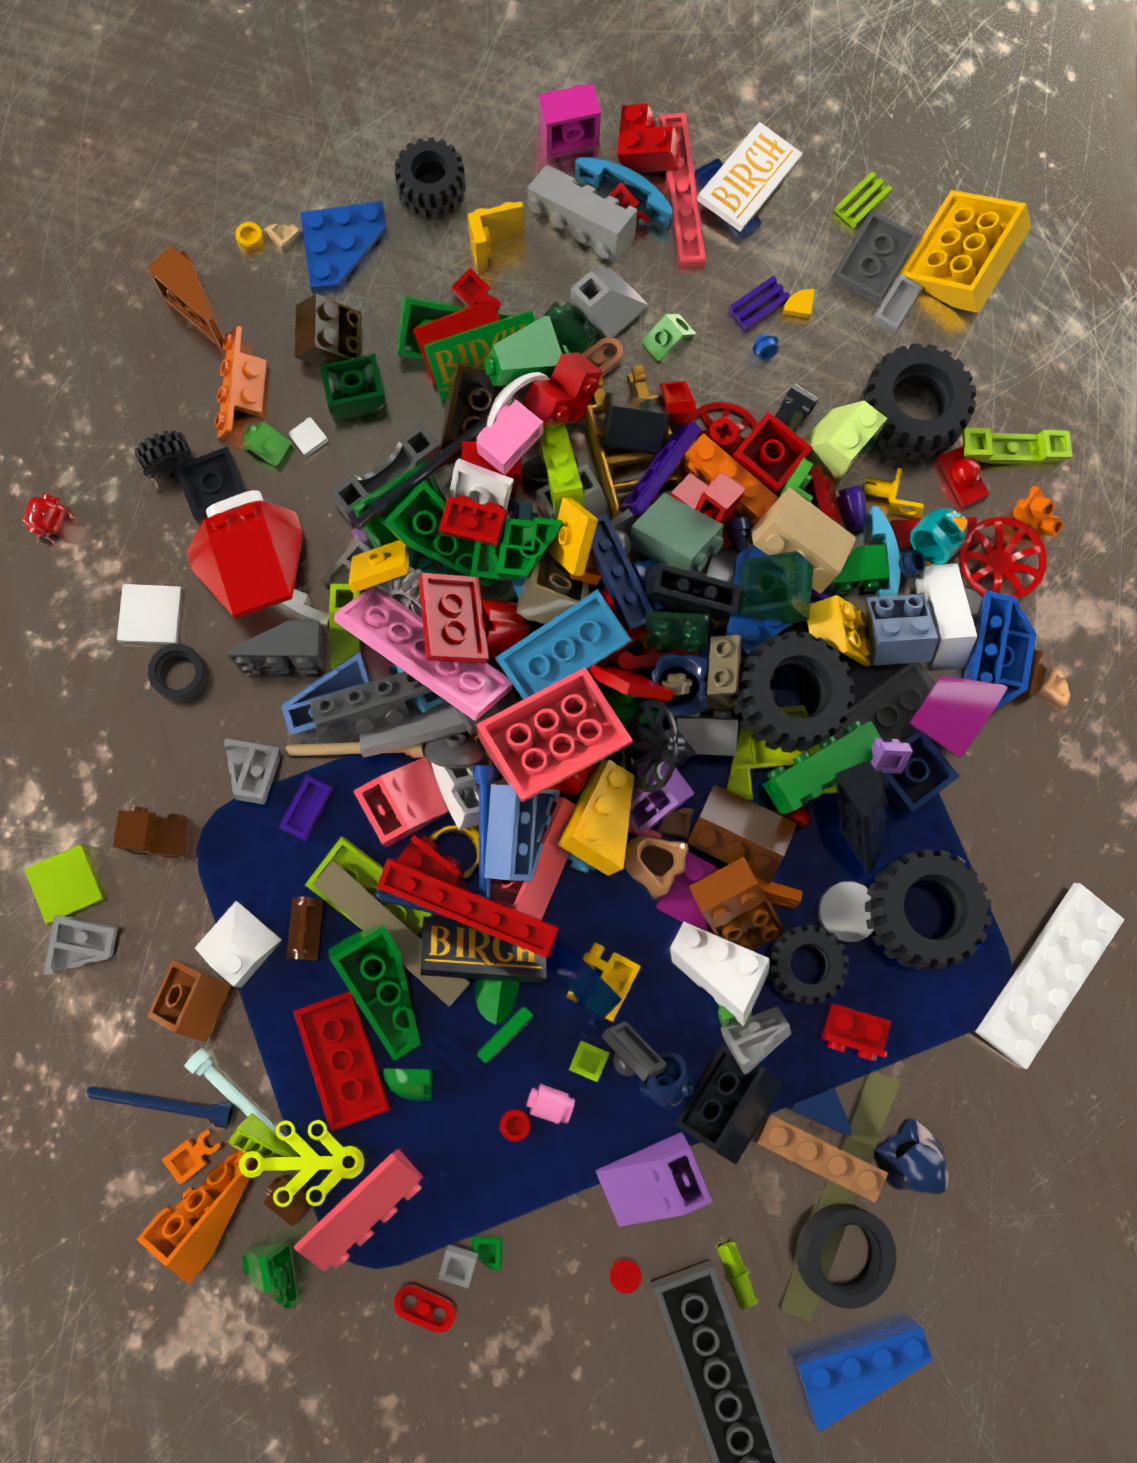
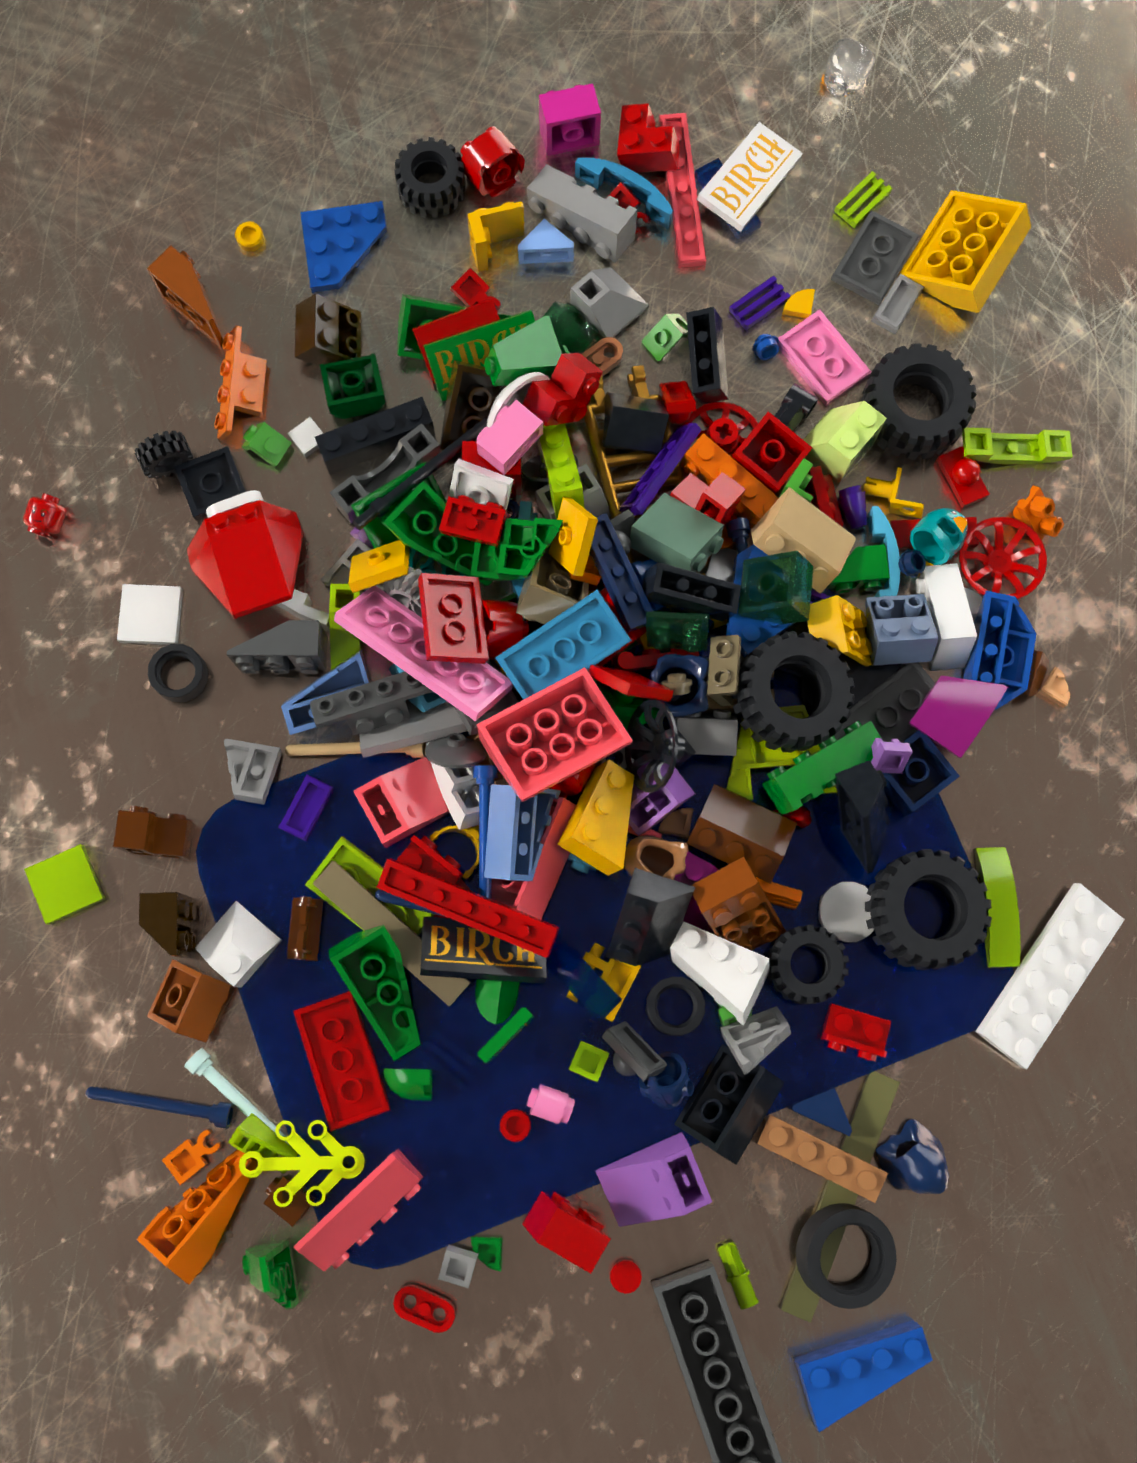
light grey wing [43,915,118,975] -> none
tan tile [264,223,303,252] -> none
none -> dark brown slope [139,892,196,958]
none -> black brick [315,397,435,475]
none -> red brick [460,126,525,197]
none -> light blue slope [518,218,574,264]
none -> red brick [522,1191,611,1274]
none -> black slope [606,868,695,966]
none -> black tyre [646,976,705,1036]
none -> black brick [686,307,729,405]
none -> bright pink tile [778,309,872,407]
none -> clear piece [821,38,875,97]
none -> lime slope [974,847,1021,968]

